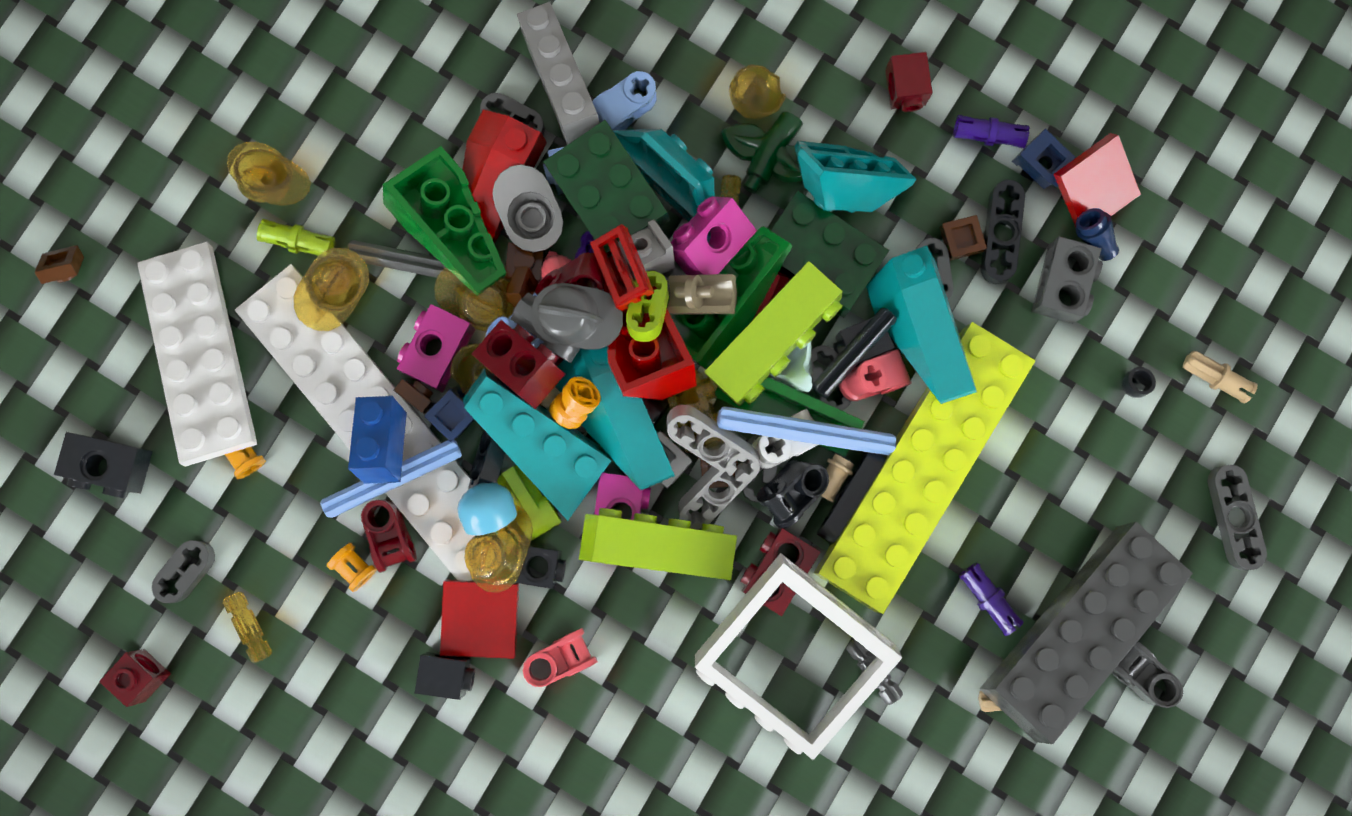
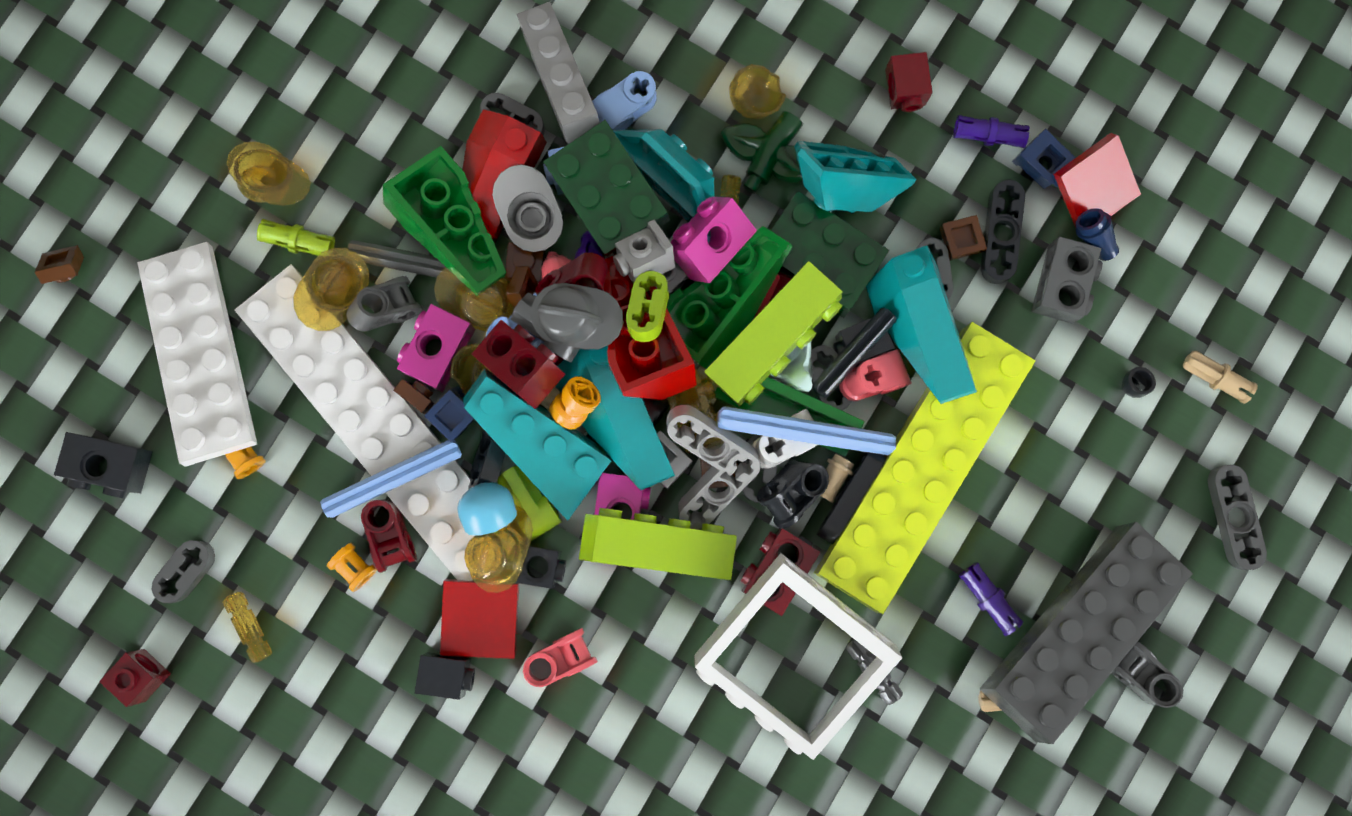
blue brick [348,396,407,484] -> none
red tile [590,224,655,311] -> none
dark tan hips [667,274,737,315] -> none
none -> dark grey piece [347,276,423,331]

